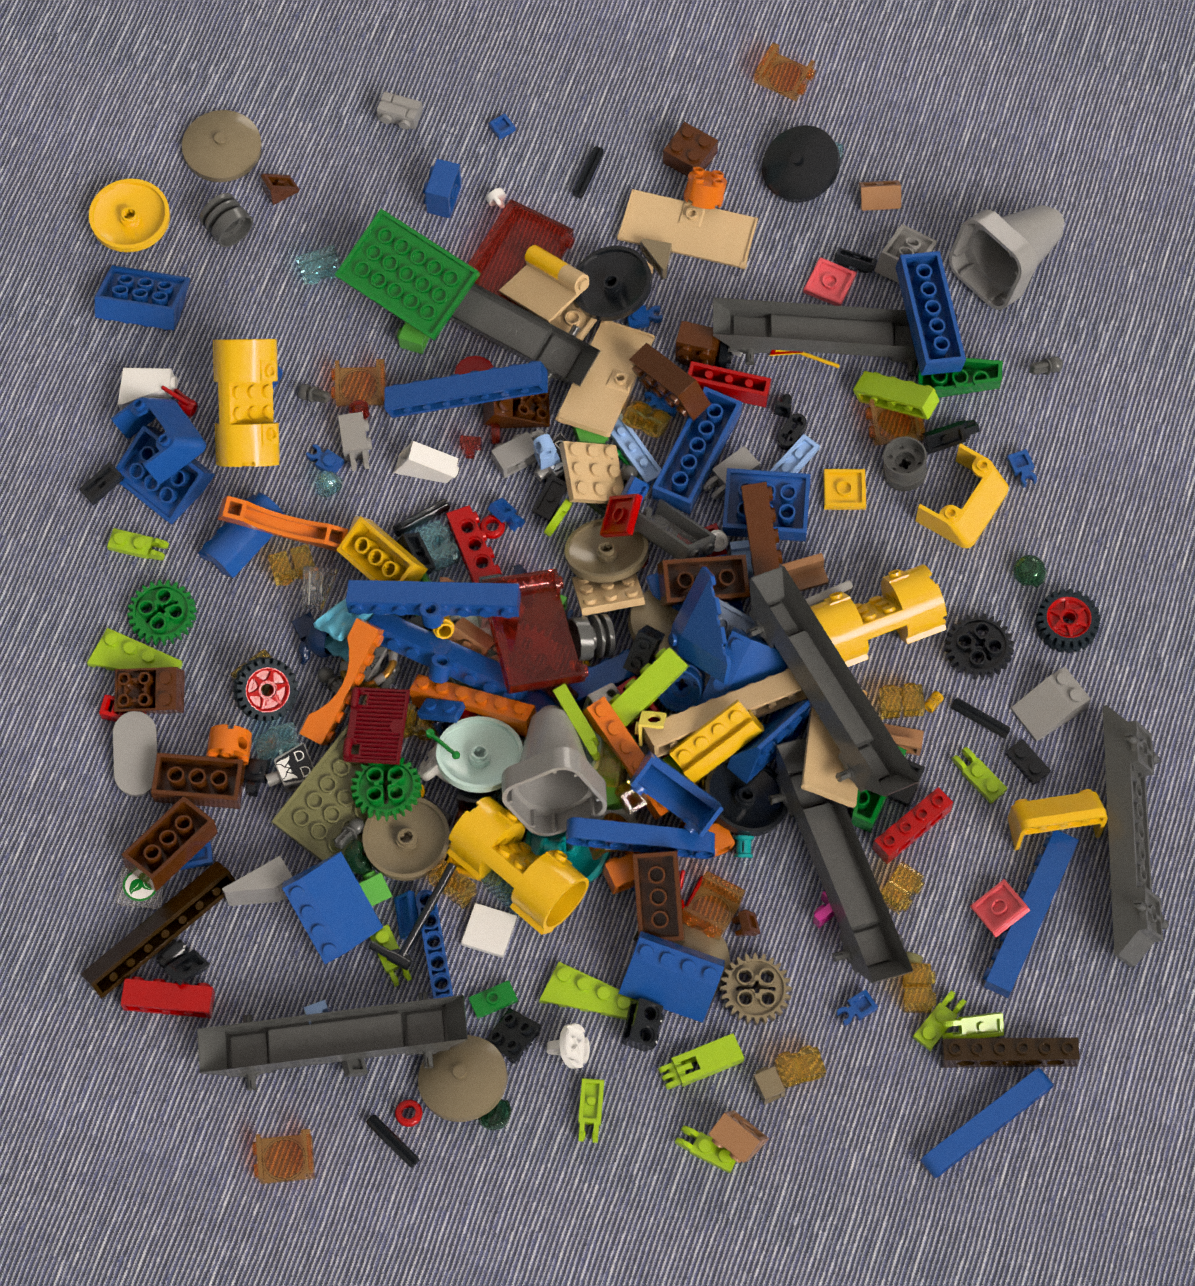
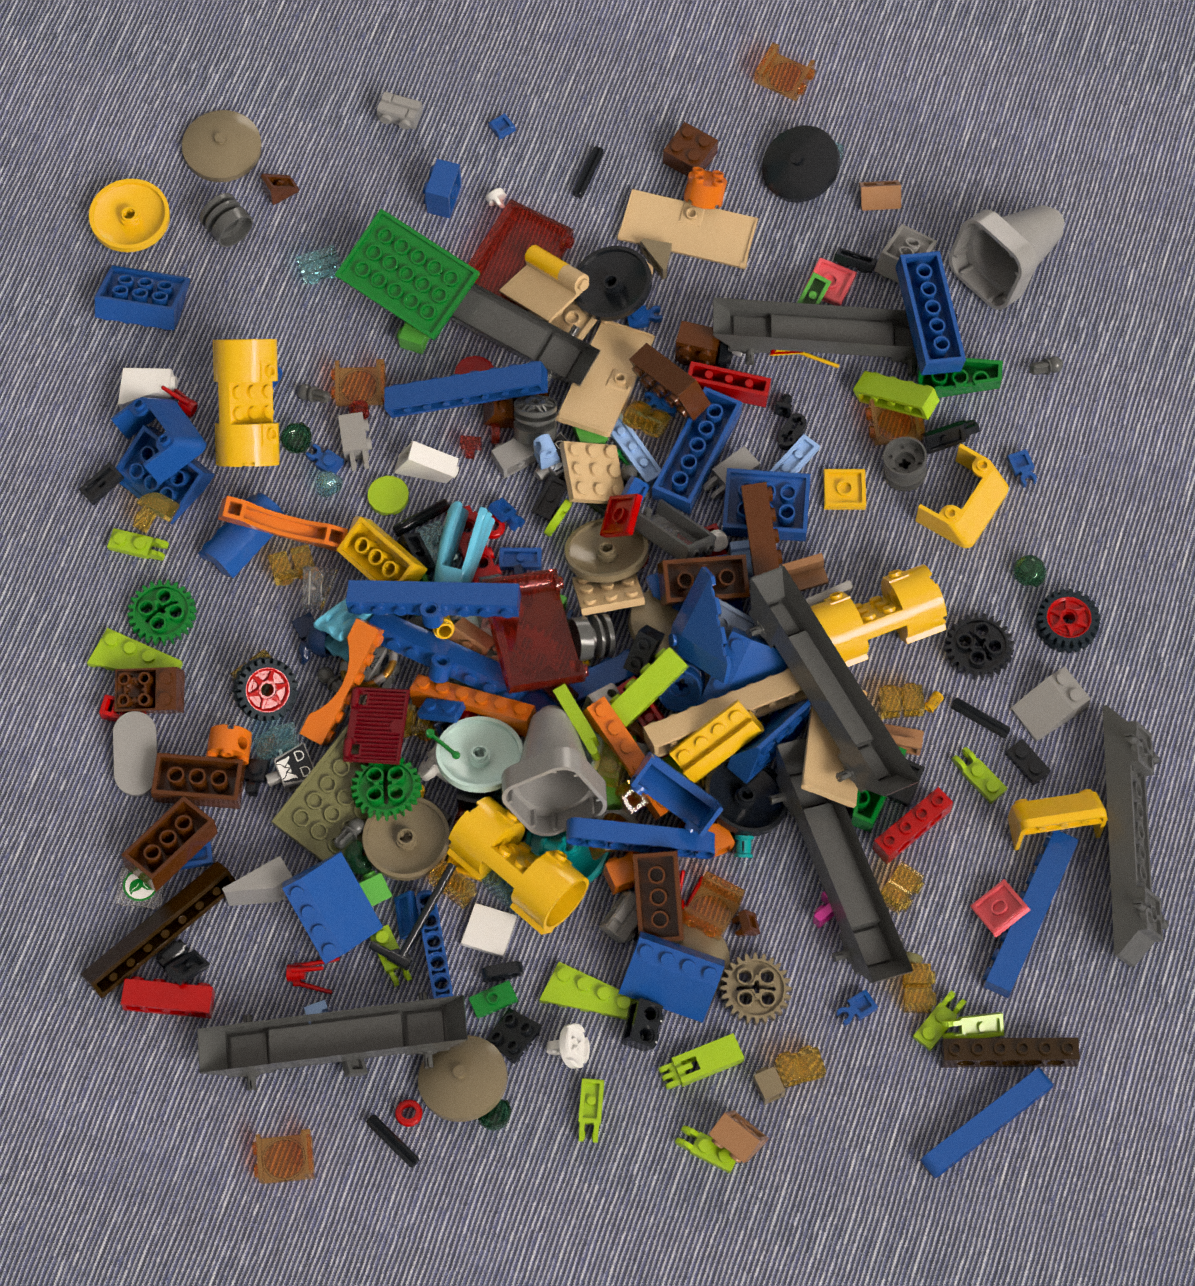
light yellow bracket [635,711,666,746] -> none
none -> clear yellow brick [132,492,180,533]
none -> clear green hair [281,422,313,454]
none -> red plant [286,957,340,994]
none -> lime tile [367,476,409,516]
none -> medium azure piece [434,501,495,583]
none -> black beam [481,961,524,982]
none -> blue plate [499,547,542,570]
none -> dark grey wheel [514,395,557,445]
none -> light grey brick [599,891,638,943]
none -> bright green brick [797,272,831,304]

